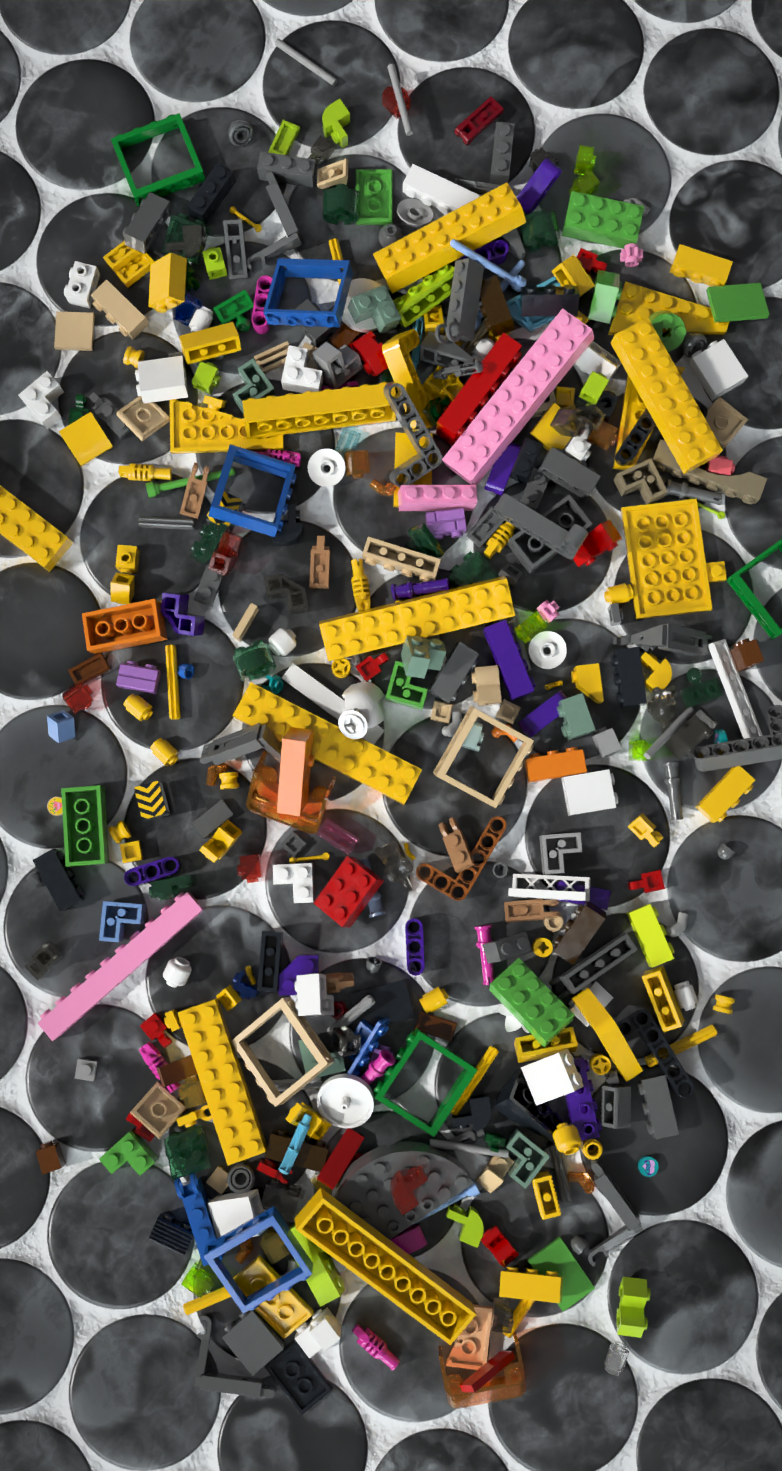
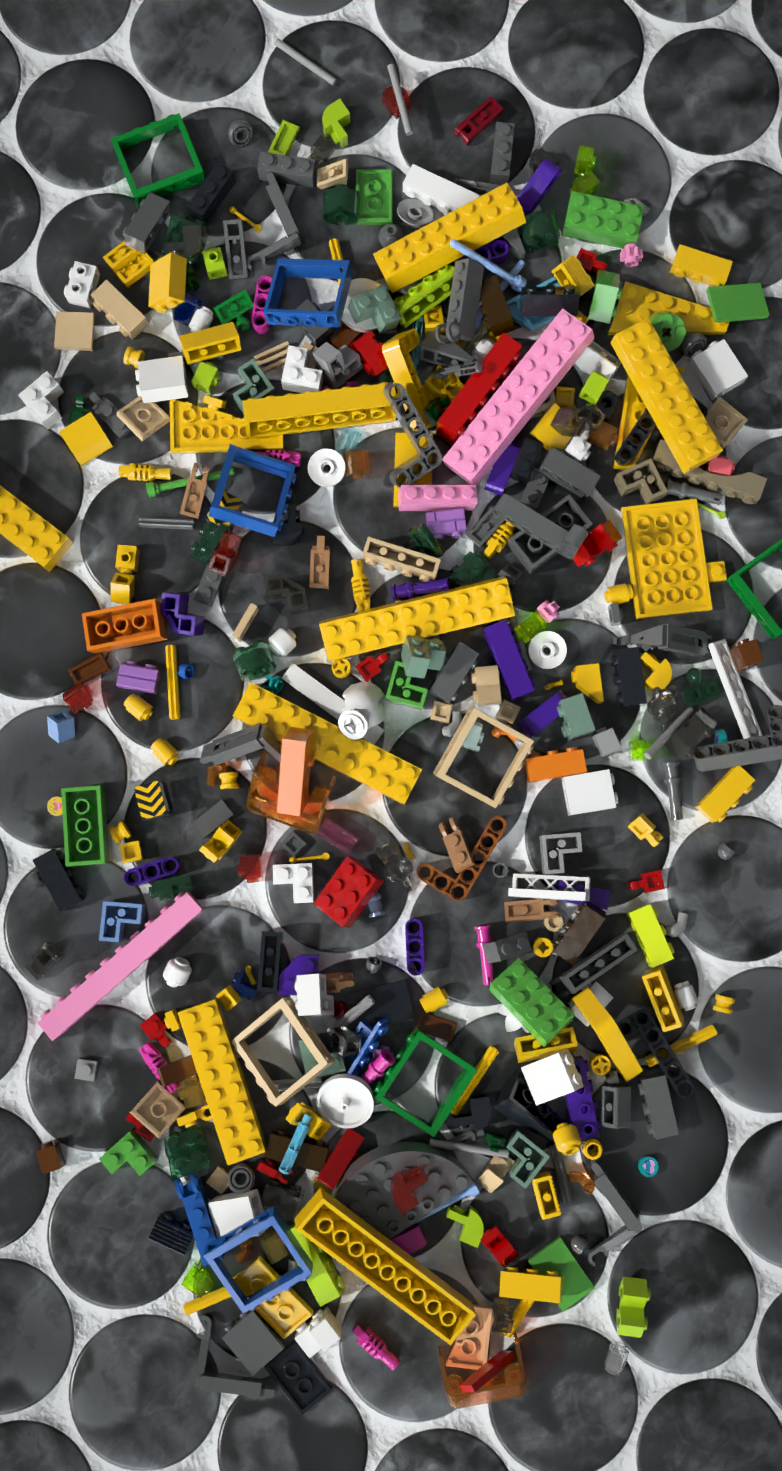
clear orange arm [369,479,396,496] -> none

